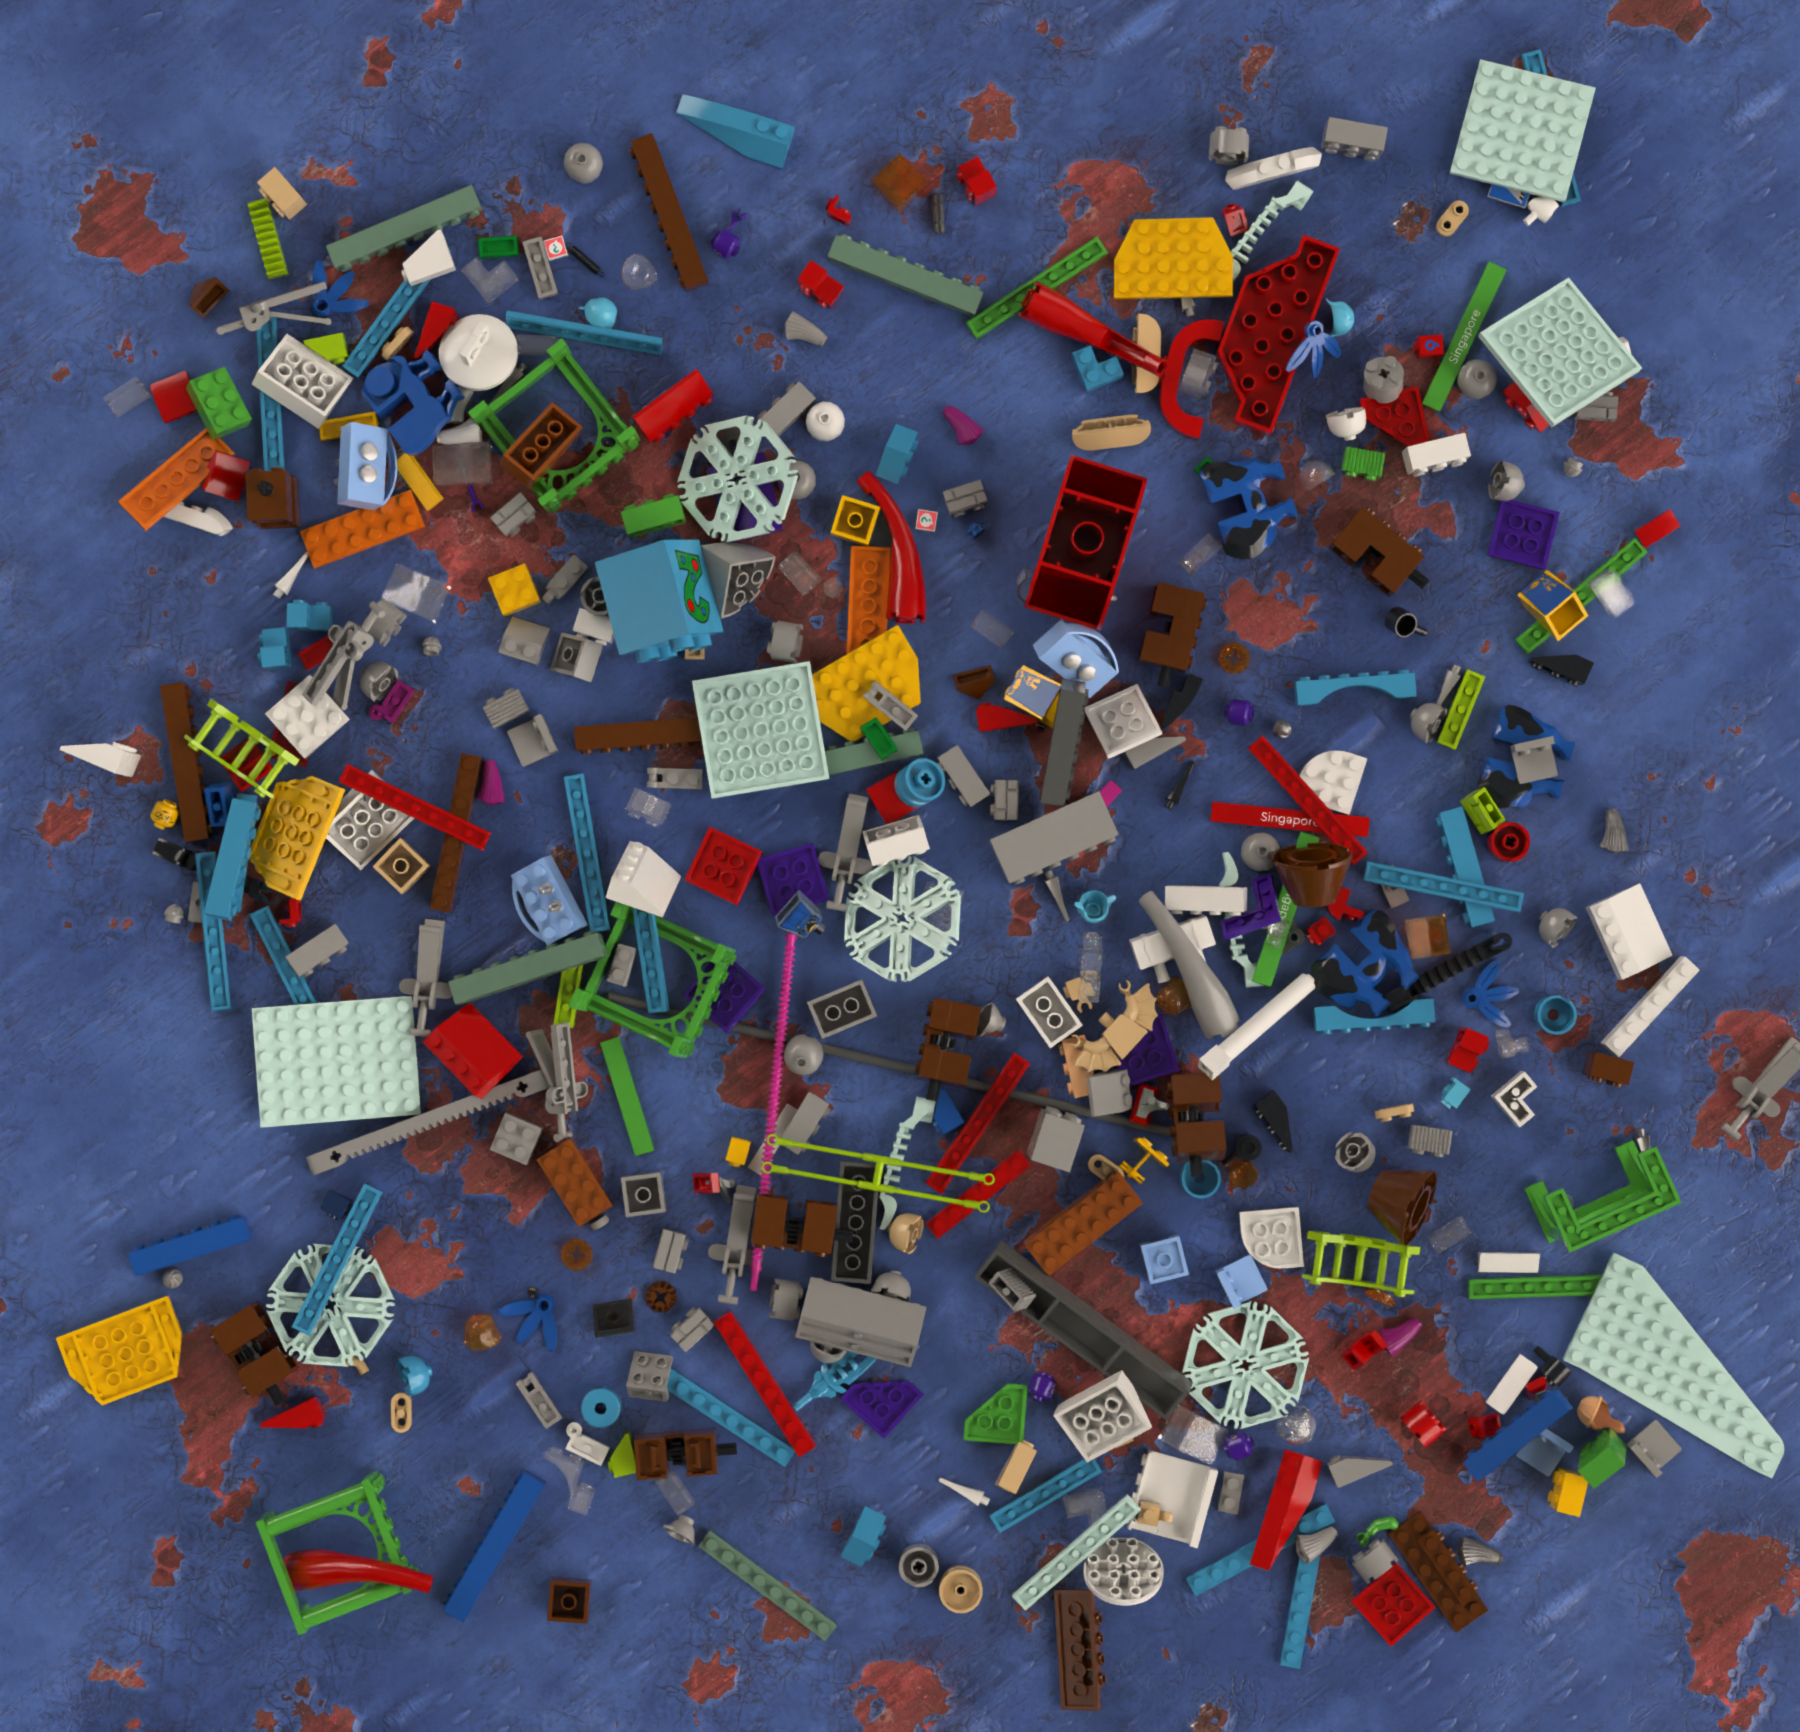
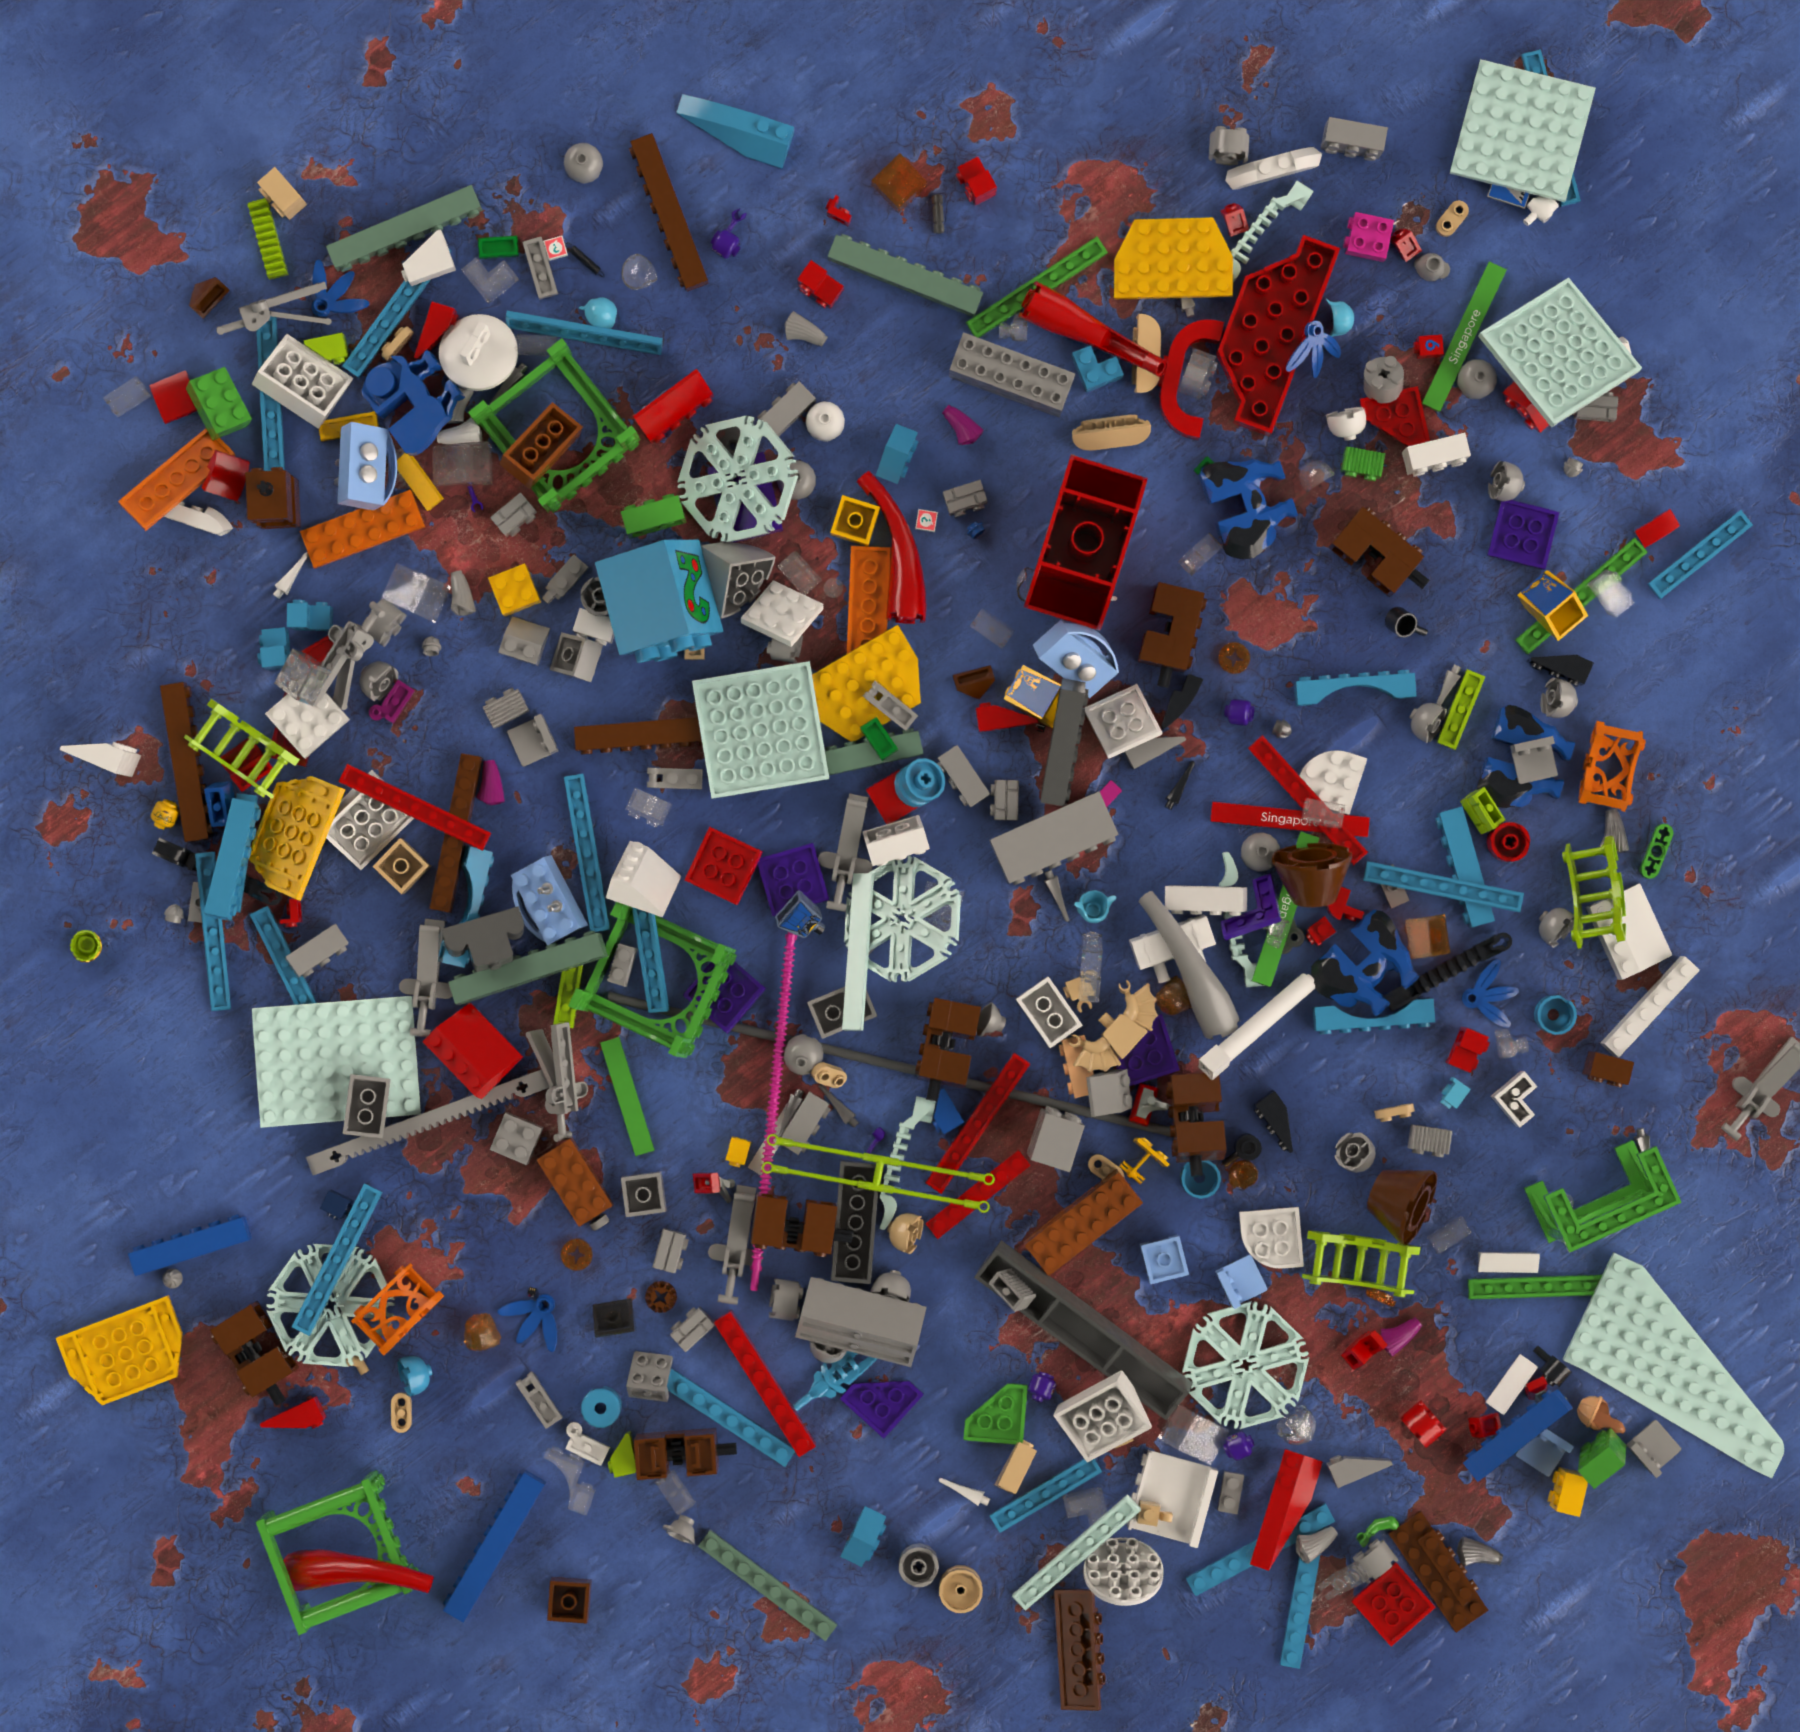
none -> lime hair [70,930,102,962]
none -> clear brick [274,649,331,706]
none -> light grey brick [343,1074,391,1139]
none -> orange fence [351,1263,444,1356]
none -> dark azure arch [438,845,494,968]
none -> dark grey brick [442,906,524,972]
none -> light grey piece [450,570,476,616]
none -> white plate [741,580,823,647]
none -> flat silver piece [777,1089,803,1137]
none -> tan plate [811,1062,847,1088]
none -> flat silver piece [819,1084,859,1128]
none -> light aqua tile [842,873,874,1031]
none -> dark purple hand [866,1127,885,1154]
none -> light grey brick [949,332,1075,418]
none -> clear piece [999,314,1027,342]
none -> clear hinge [1301,798,1345,829]
none -> clear hinge [1318,1561,1370,1600]
none -> dark pink brick [1343,212,1394,262]
none -> red bracket [1390,228,1422,262]
none -> light grey piece [1414,253,1450,281]
none -> light grey cylinder [1540,678,1578,718]
none -> lime fence [1562,836,1626,949]
none -> orange fence [1578,721,1646,812]
none -> bright green beam [1640,824,1673,879]
none -> dark azure plate [1647,510,1753,599]

